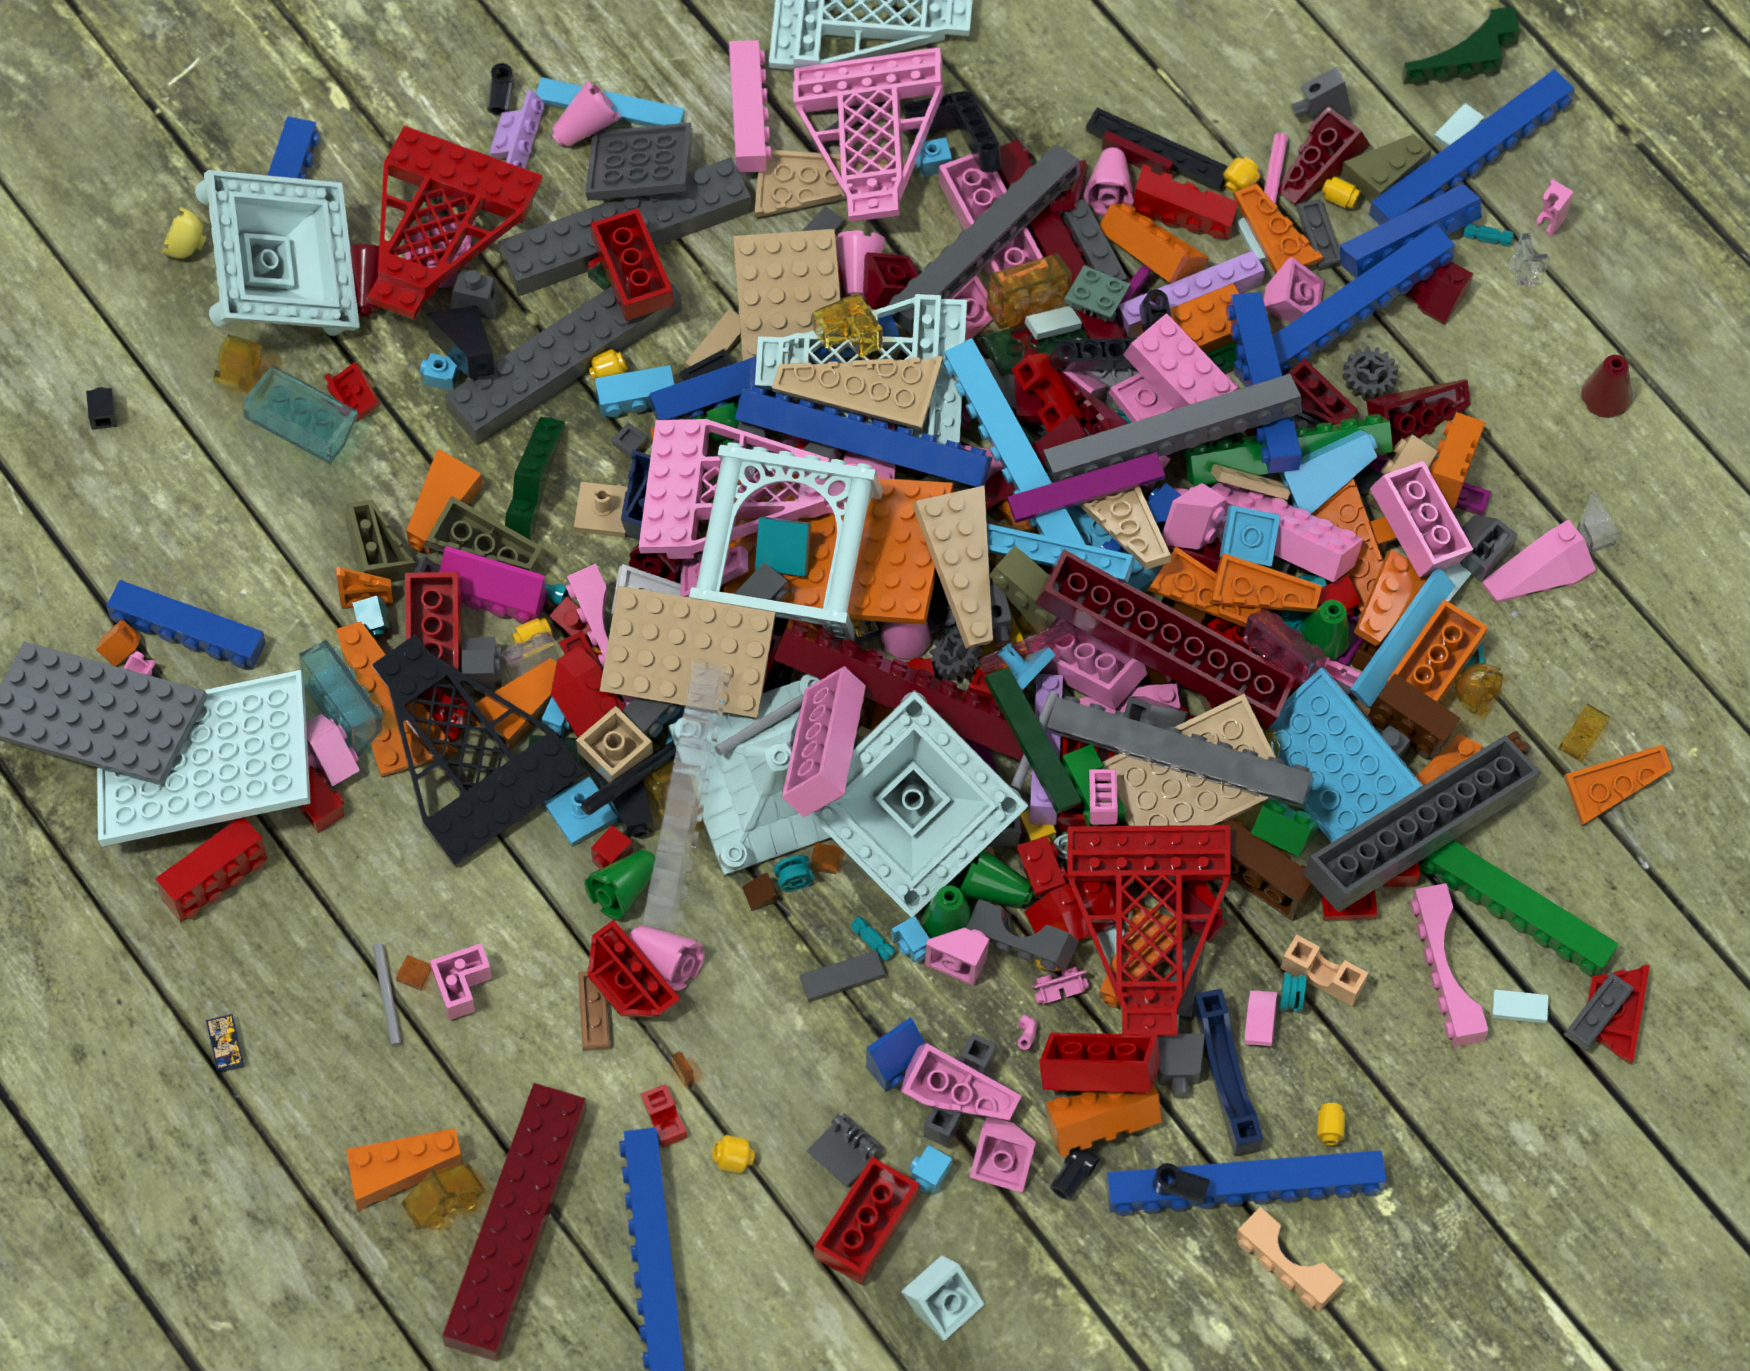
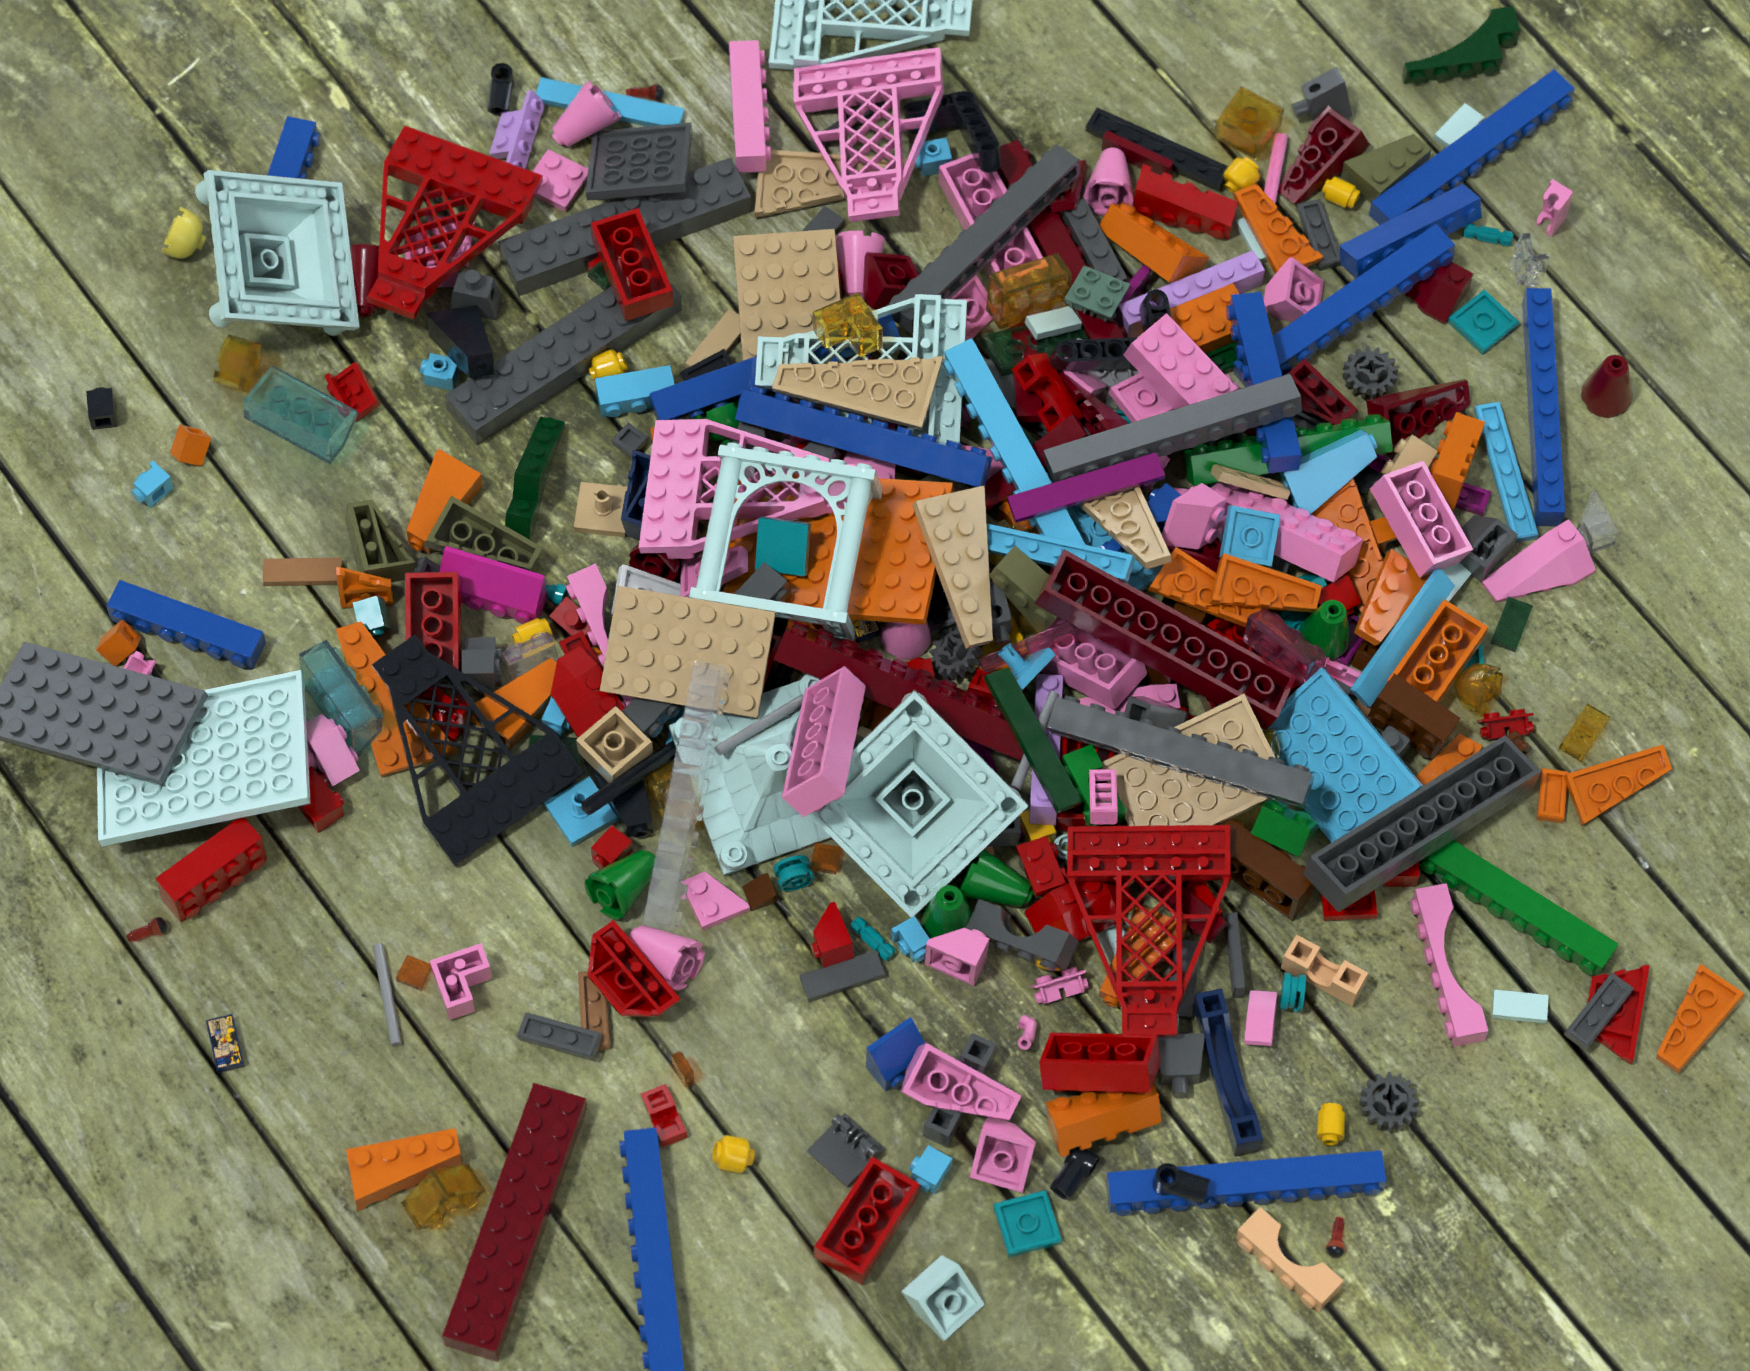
none -> clear red piece [126,917,167,942]
none -> medium azure brick [131,461,174,508]
none -> orange panel [170,424,211,466]
none -> medium nougat tile [263,557,343,586]
none -> dark grey tile [517,1012,603,1061]
none -> bright pink plate [532,149,588,212]
none -> clear red piece [626,84,664,101]
none -> bright pink wing [681,872,750,931]
none -> red slope [810,901,854,968]
none -> teal tile [993,1190,1062,1258]
none -> clear yellow brick [1214,86,1284,160]
none -> dark grey tile [1225,912,1245,998]
none -> clear red piece [1326,1217,1345,1258]
none -> dark grey gear [1359,1072,1420,1132]
none -> teal tile [1447,289,1520,355]
none -> medium azure tile [1474,402,1538,543]
none -> red hinge [1476,709,1534,740]
none -> clear green tile [1491,597,1533,652]
none -> blue brick [1522,288,1565,527]
none -> orange tile [1536,768,1568,823]
none -> orange wing [1656,964,1744,1074]

